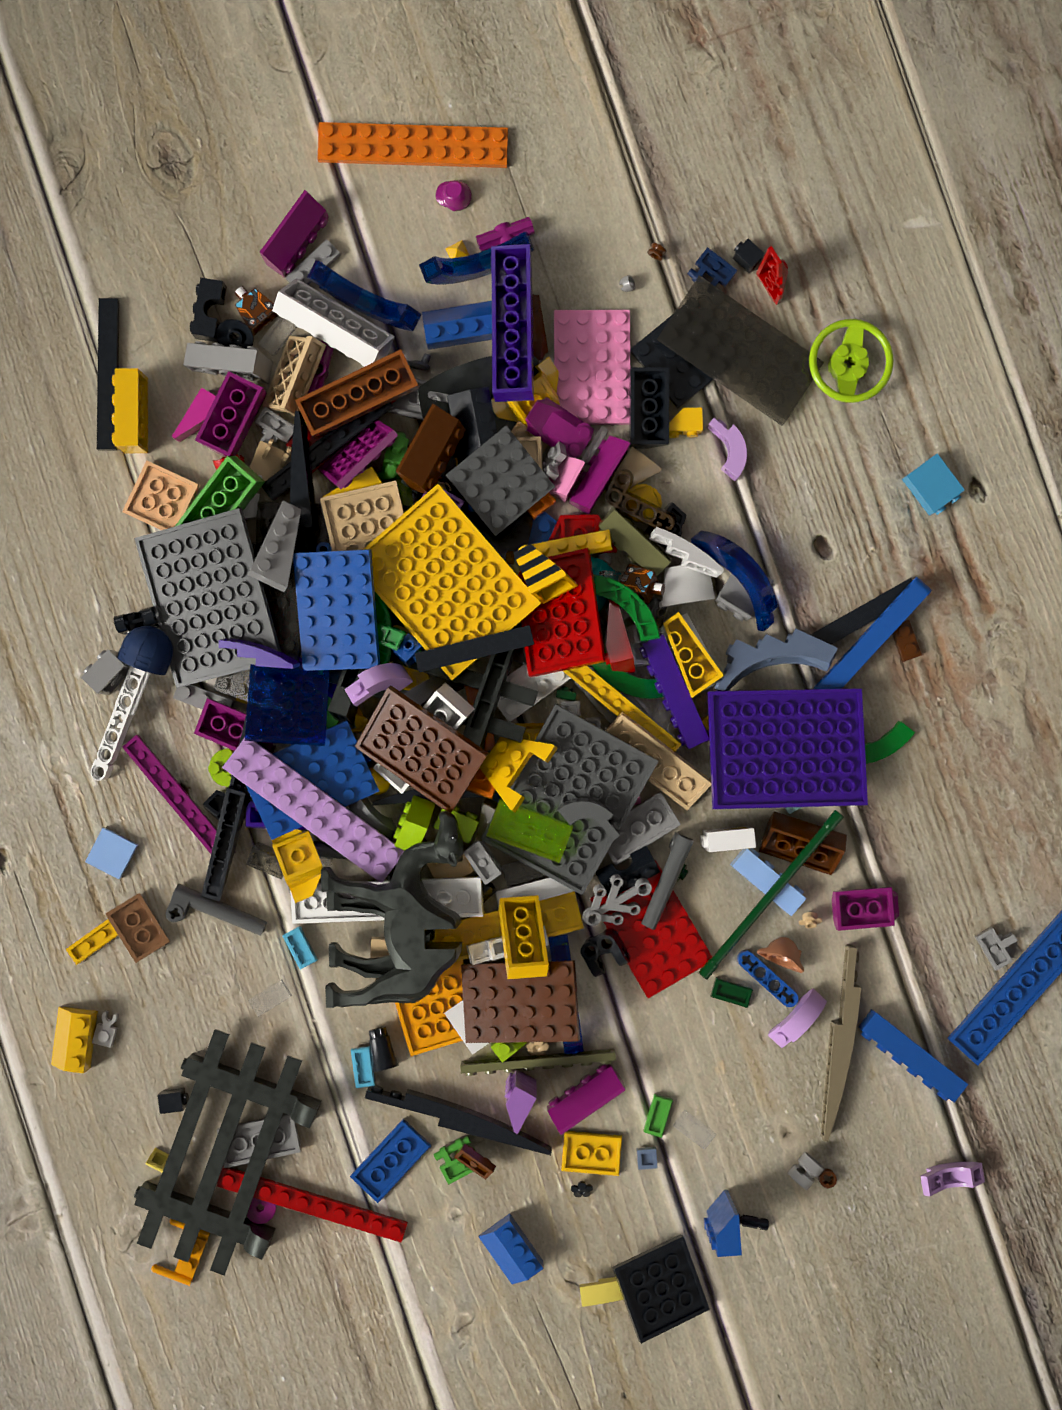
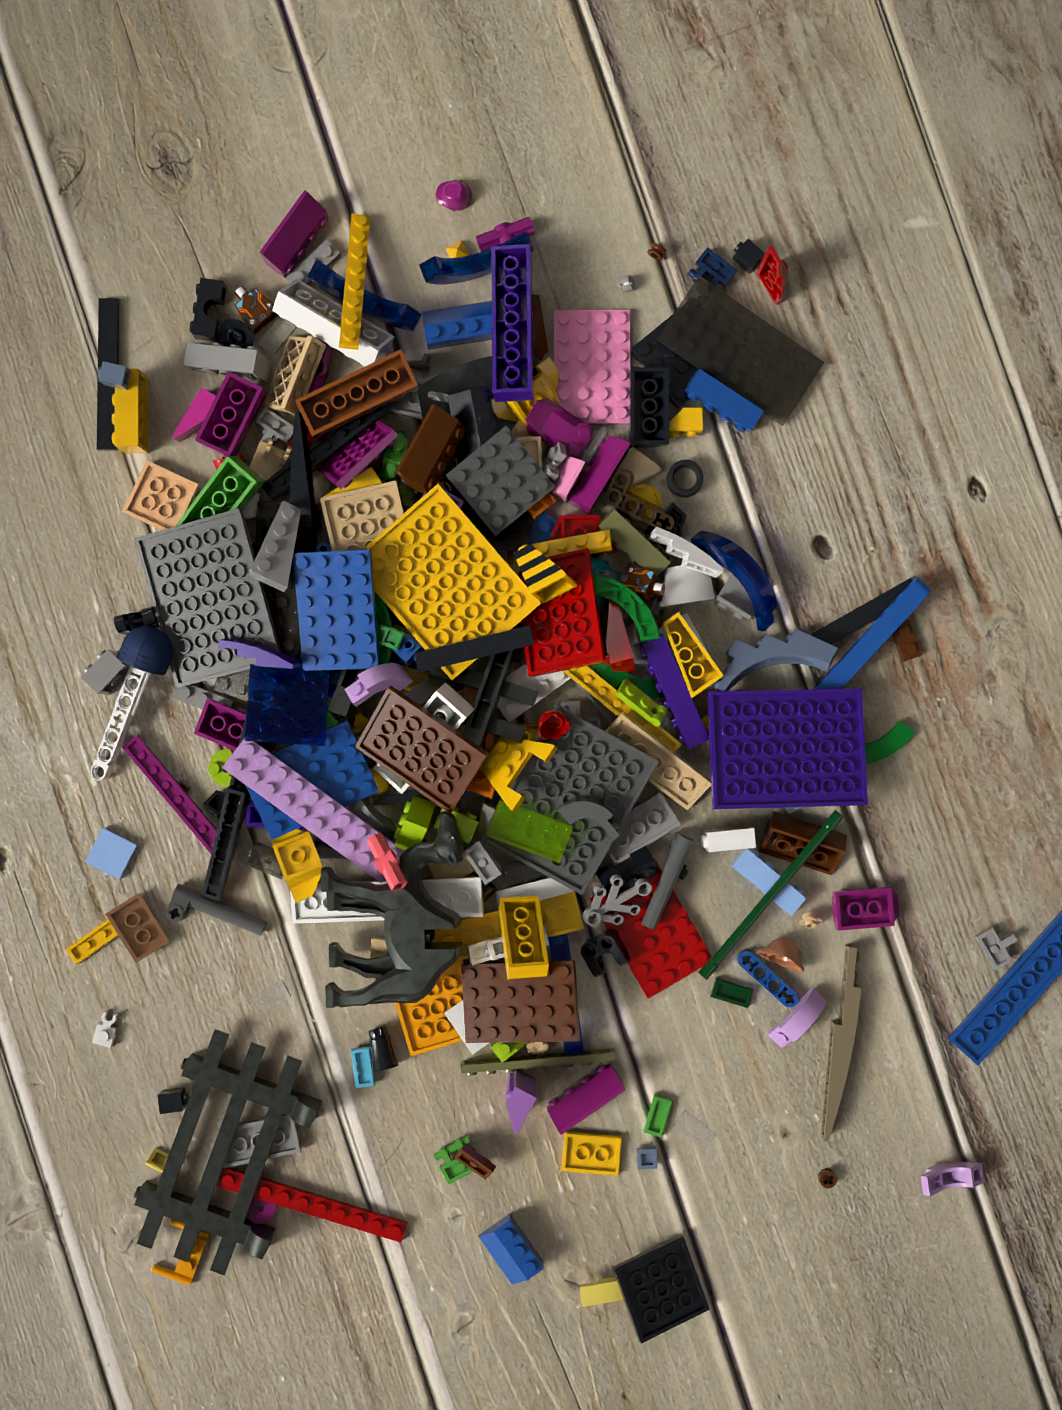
yellow slope [51,1006,98,1074] -> none
medium azure plate [282,926,318,970] -> none
orange plate [317,122,508,168] -> none
blue tile [350,1118,431,1203] -> none
black slope [365,1085,552,1156] -> none
dark green plate [556,687,576,701] -> none
black plant [571,1181,593,1197] -> none
blue slope [704,1190,742,1257] -> none
lavender arch [707,418,747,481] -> none
black axle [738,1213,769,1231] -> none
light grey wheel [788,1152,825,1190] -> none
lime piece [809,319,894,403] -> none
blue brick [858,1009,969,1103] -> none
dark azure brick [902,453,965,516] -> none
none -> sand blue brick [98,361,131,390]
none -> yellow plate [339,213,371,350]
none -> coral piece [367,832,408,892]
none -> red hair [538,710,571,740]
none -> lime plate [615,678,667,727]
none -> black tyre [667,460,704,497]
none -> blue brick [684,369,764,433]

